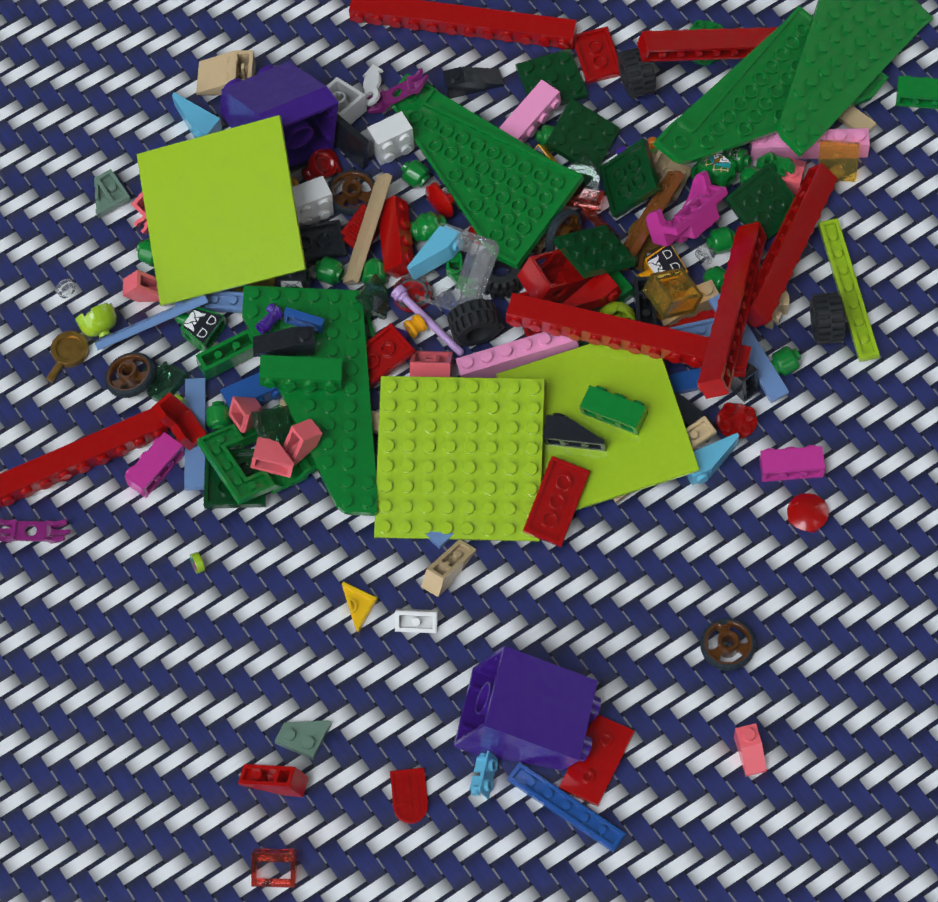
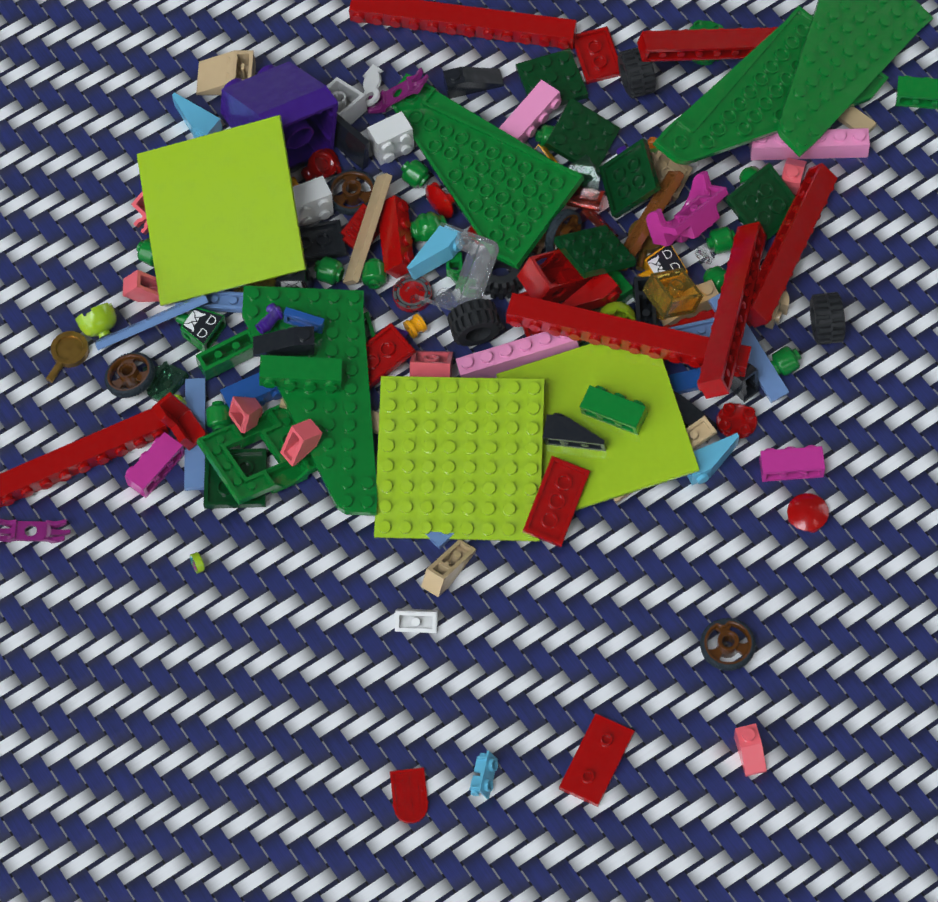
clear tile [55,279,76,298] -> none
sand green wing [94,169,131,218] -> none
red slope [238,764,309,797] -> none
coral slope [250,437,294,478] -> none
clear red tile [251,848,298,888] -> none
clear green slope [252,406,291,447] -> none
sand green wing [275,720,332,760] -> none
yellow tile [342,582,377,632] -> none
clear green slope [355,273,388,320] -> none
lavender piece [391,284,464,356] -> none
dark purple slope [453,646,601,770] -> none
blue tile [507,762,626,853] -> none
green brick [691,153,736,188] -> none
green head [722,147,752,173] -> none
green piece [756,151,795,177] -> none
clear yellow tile [818,139,860,182] -> none
lime plate [818,218,880,362] -> none

